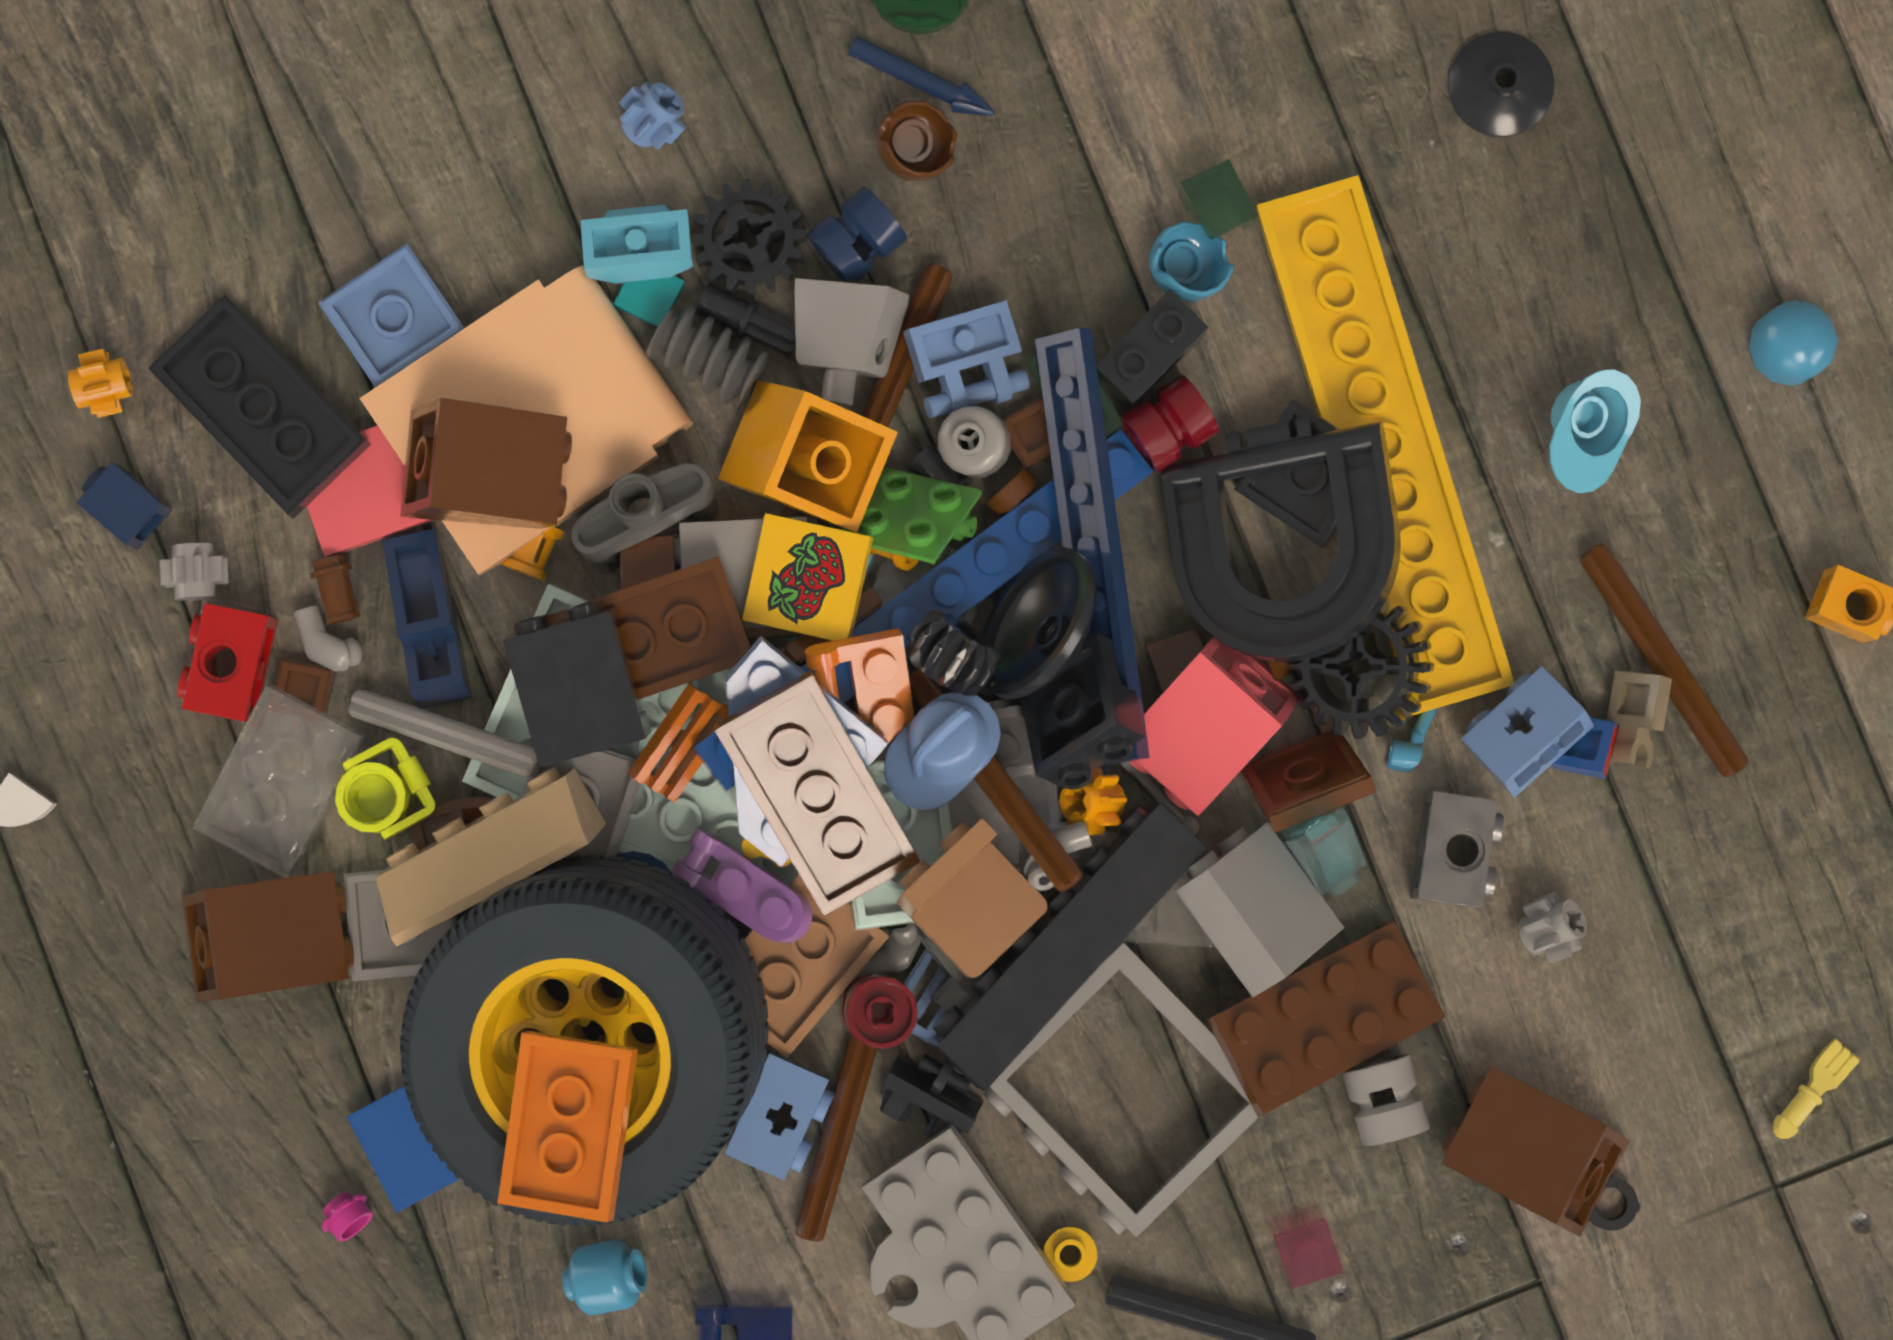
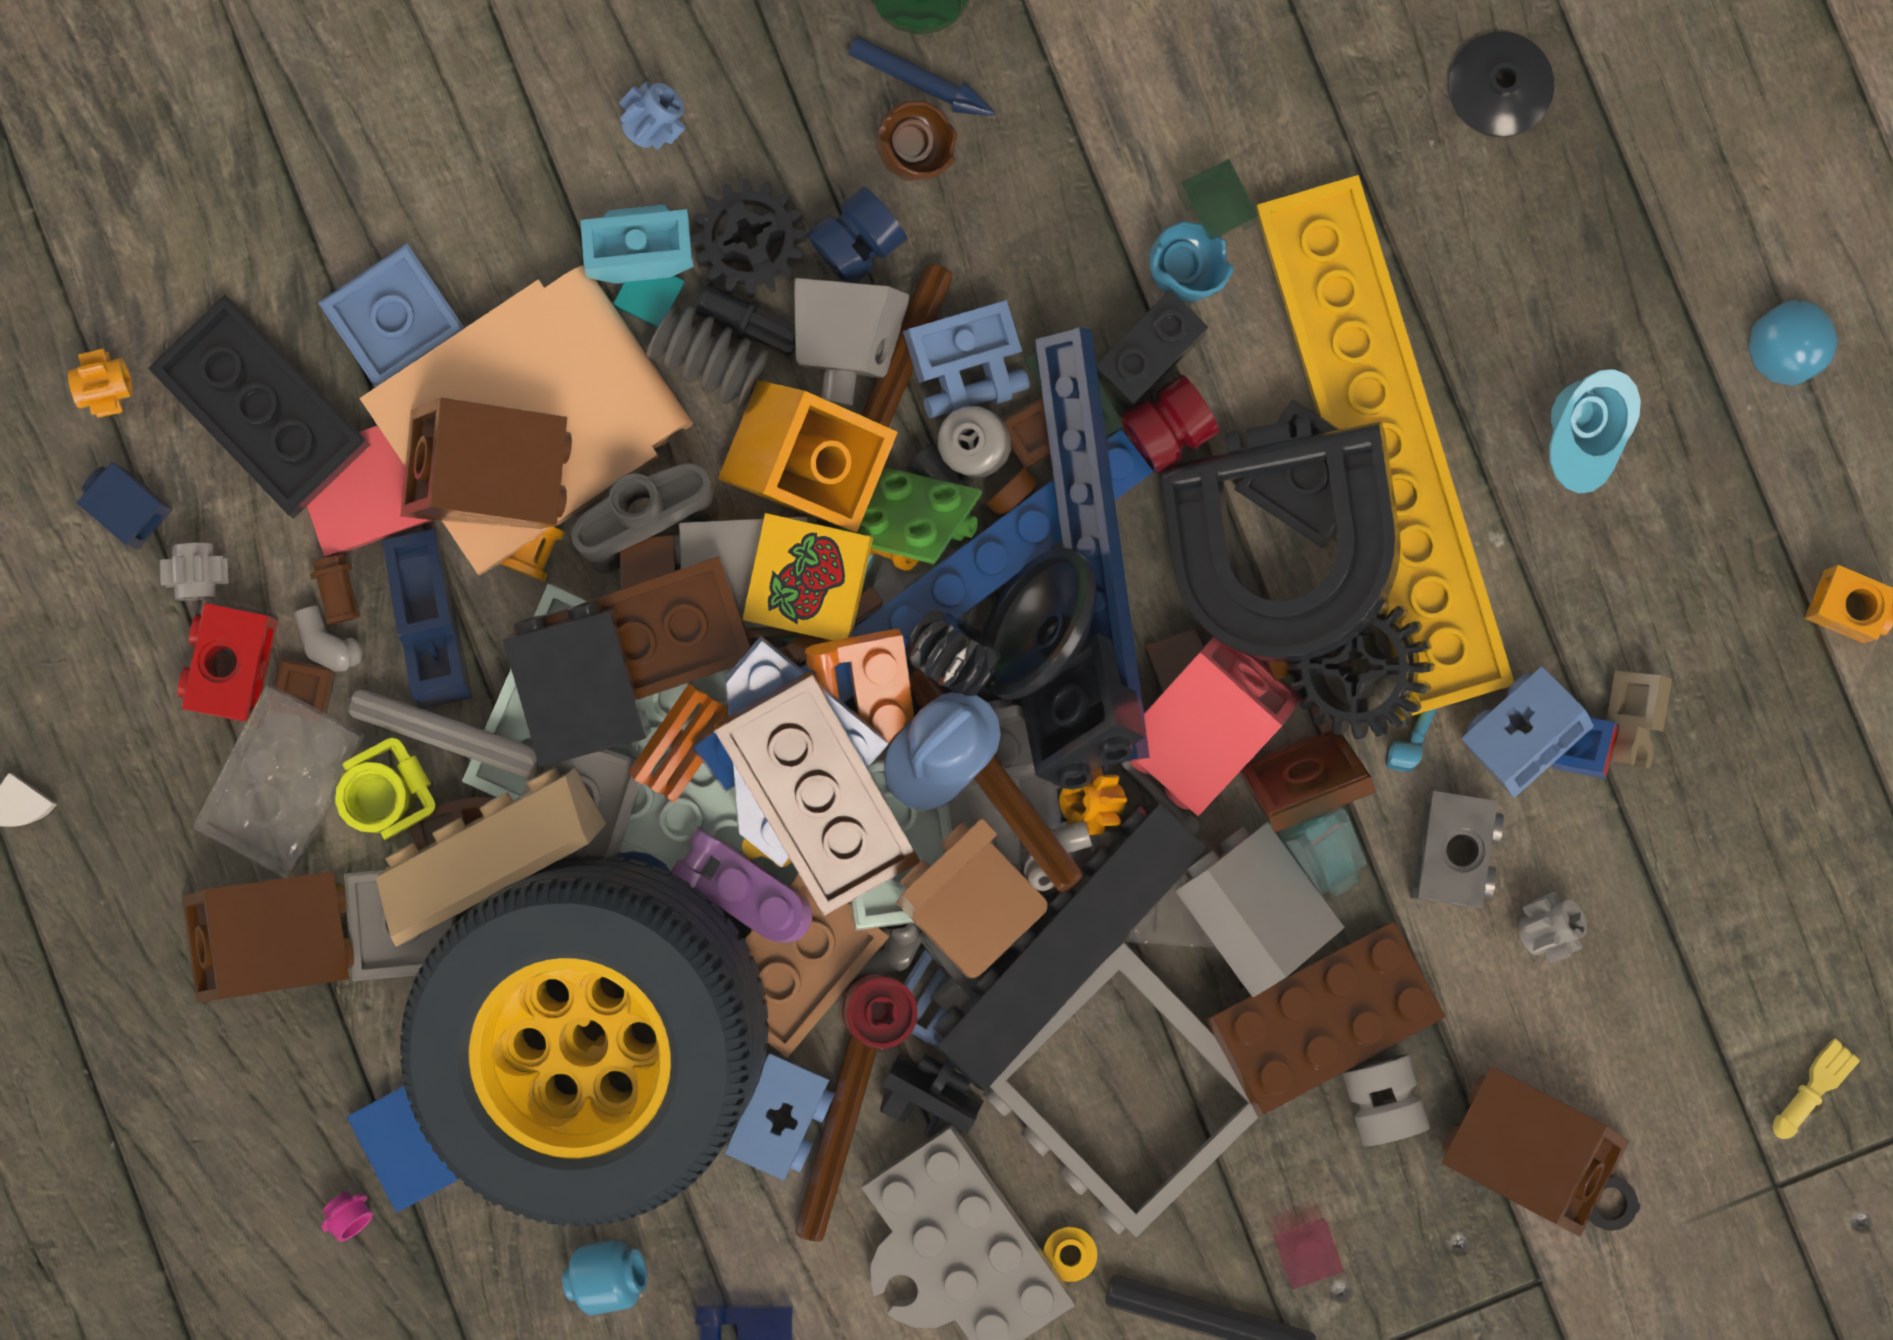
orange plate [497,1031,638,1223] -> none
reddish brown axle [1580,544,1749,777] -> none

